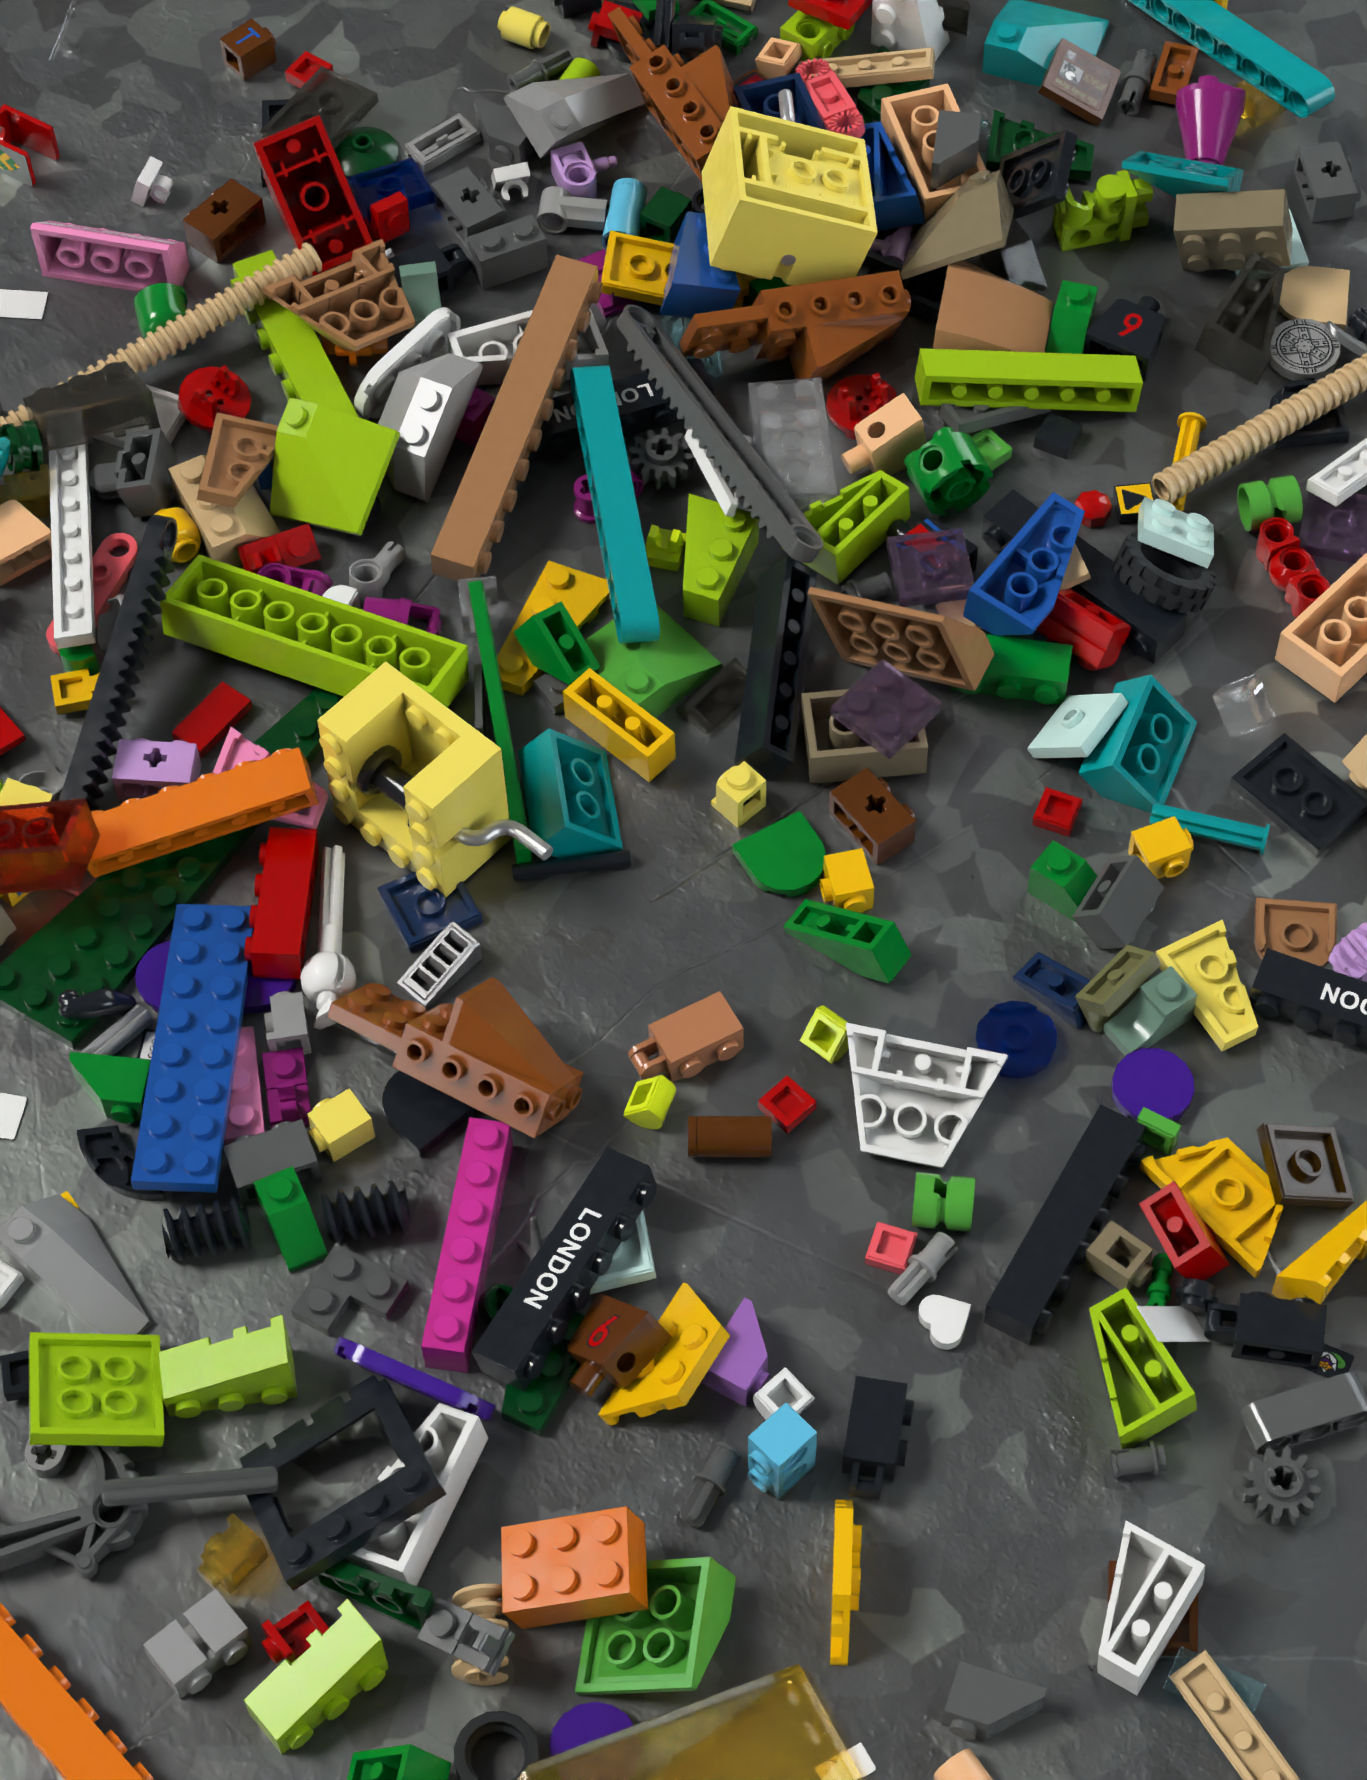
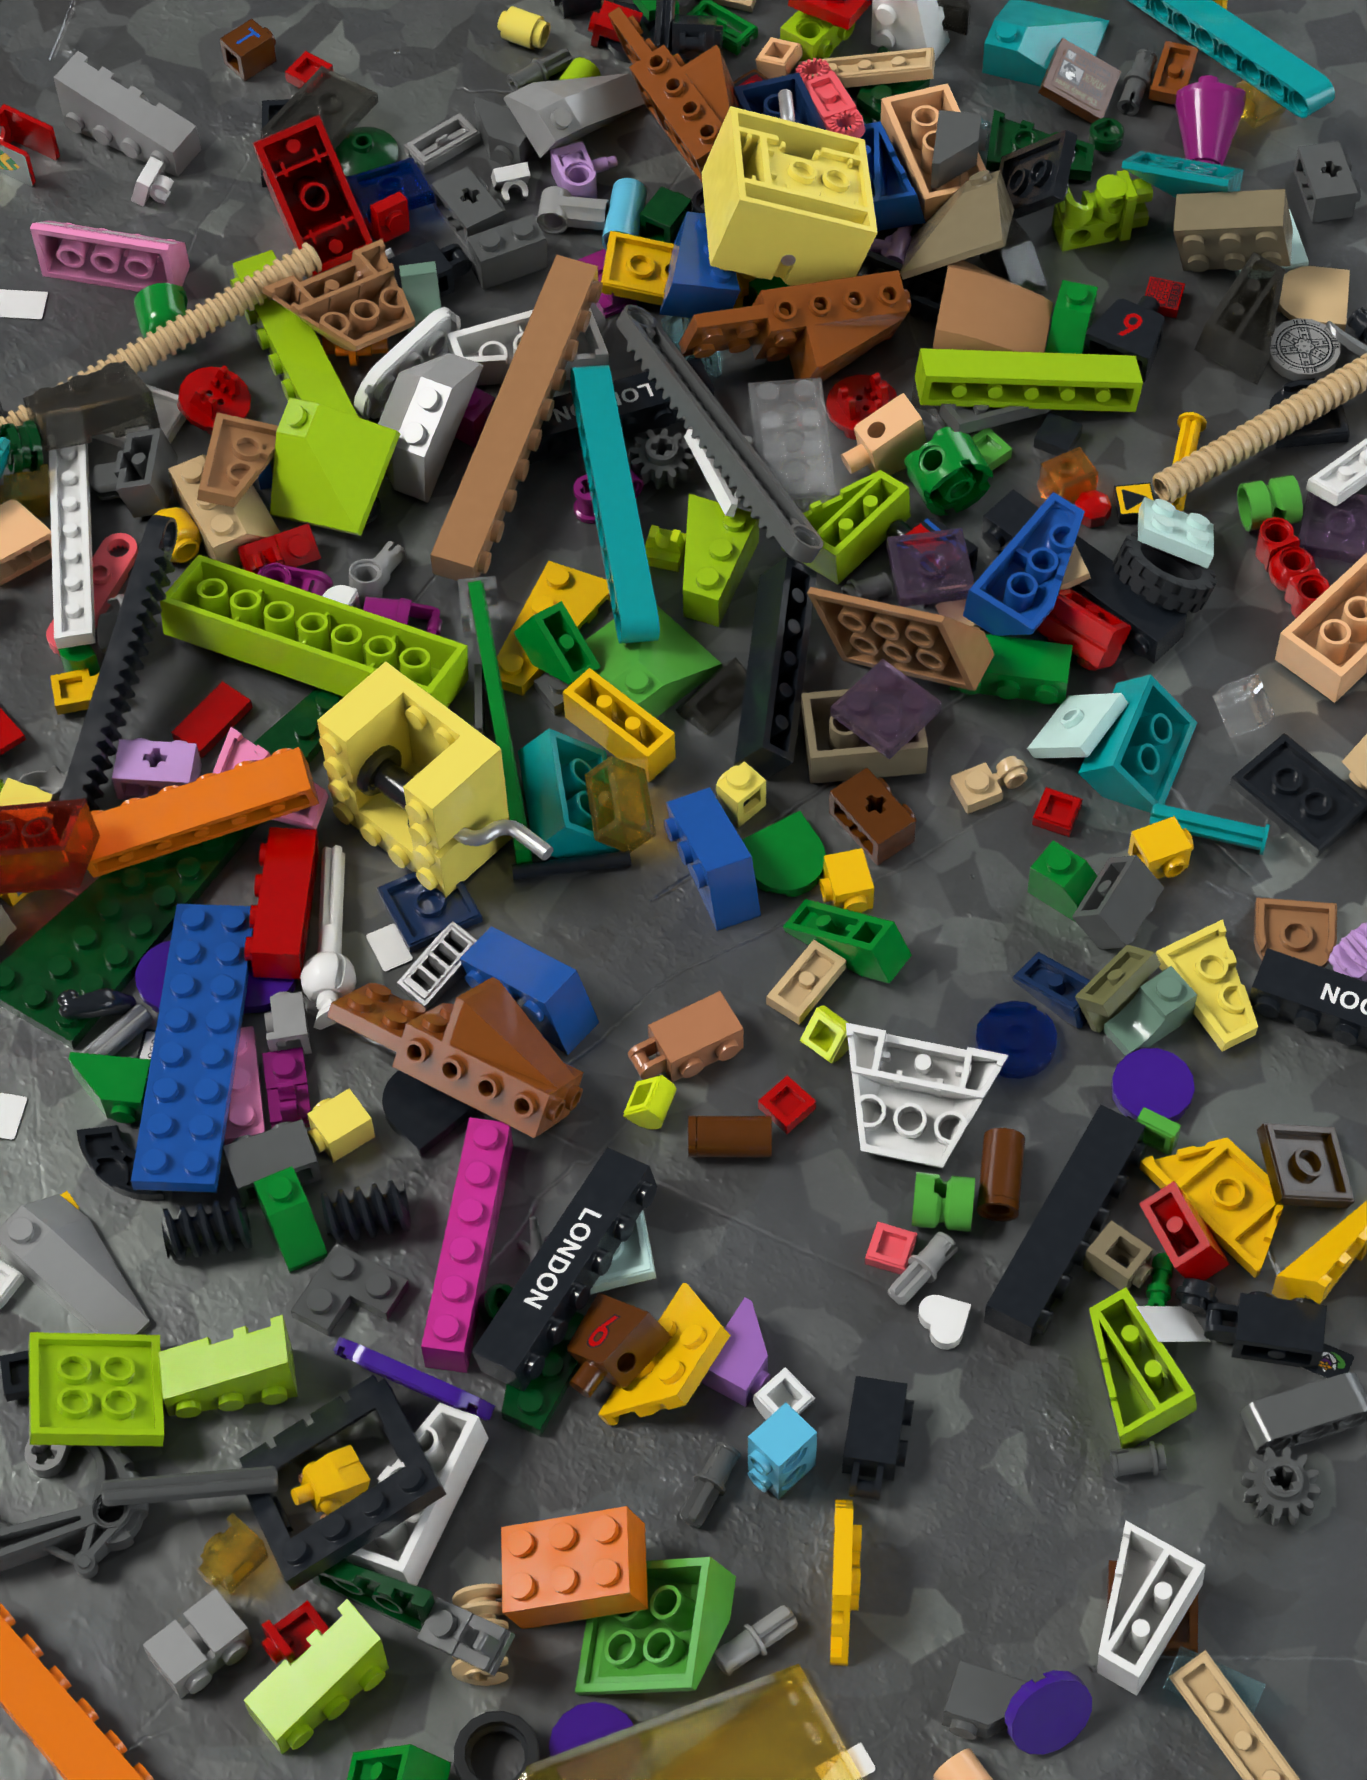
reddish brown brick [183,178,266,263] -> none
none -> light grey wedge [53,51,201,177]
none -> yellow piece [291,1444,370,1520]
none -> white sticker [366,924,413,972]
none -> blue wedge [460,926,599,1055]
none -> clear yellow brick [585,756,656,853]
none -> blue wedge [664,787,761,931]
none -> light grey axle [713,1605,798,1676]
none -> tan plate [766,940,847,1025]
none -> tan plate [950,756,1028,814]
none -> reddish brown pin [977,1128,1025,1222]
none -> dark purple tile [1005,1670,1092,1755]
none -> clear orange brick [1037,447,1099,505]
none -> dark green tile [1089,118,1124,152]
none -> tile [1145,276,1185,318]

